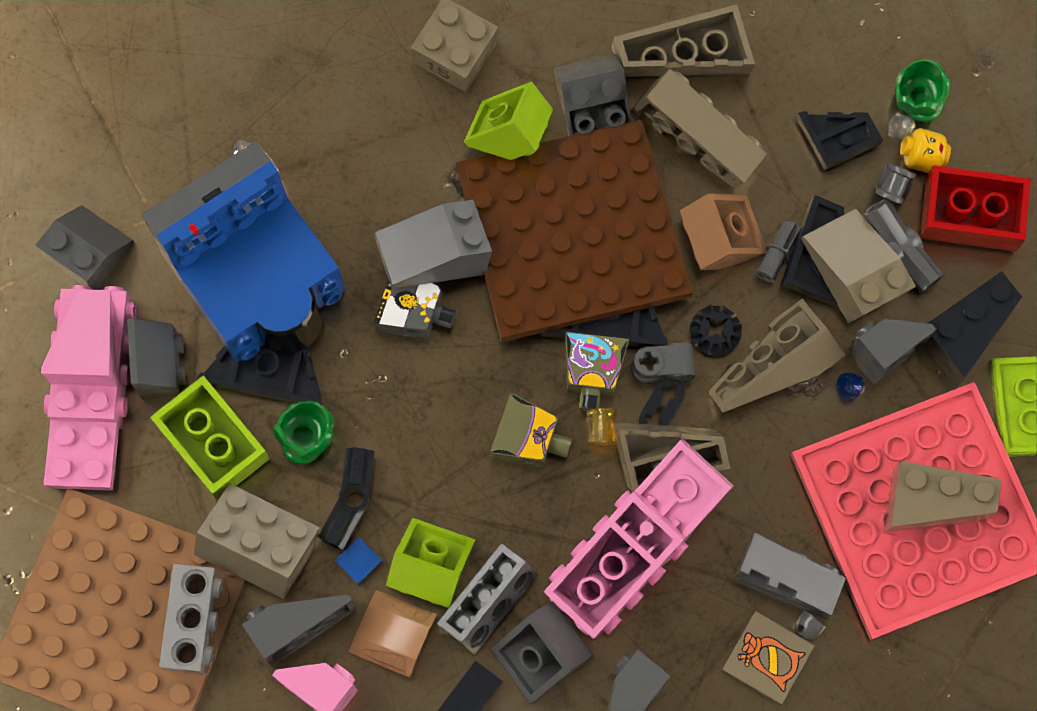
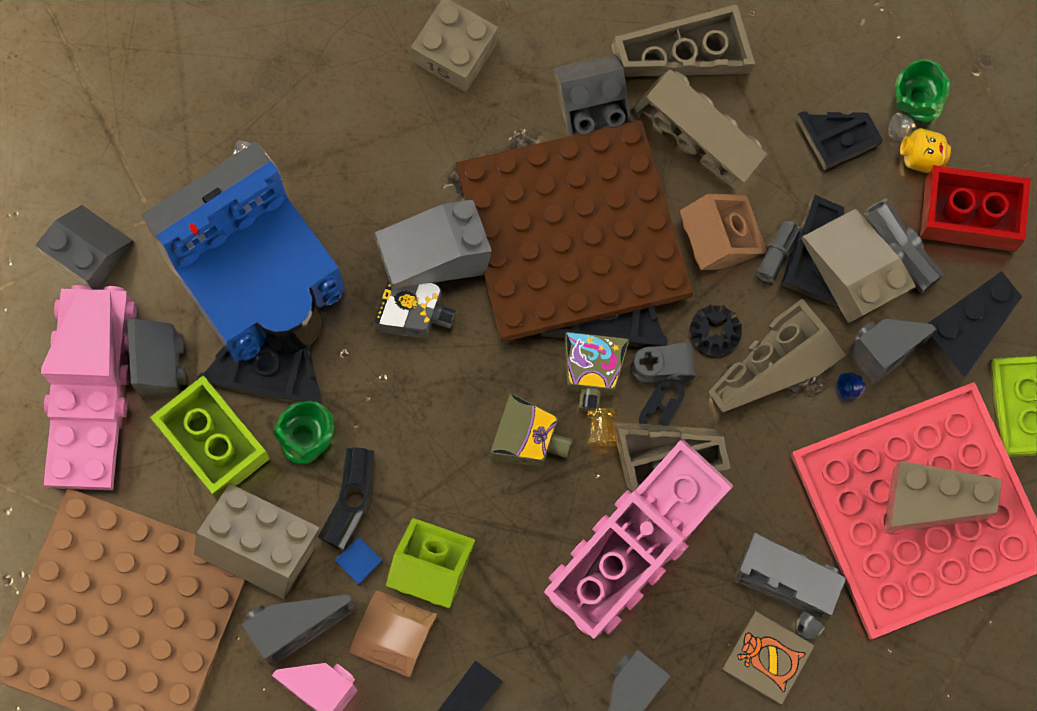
light grey brick [159,564,223,675] -> none
dark grey brick [437,543,538,655] -> none
lime slope [464,81,553,160] -> none
dark grey slope [491,601,593,704] -> none
dark grey piece [875,162,916,204] -> none

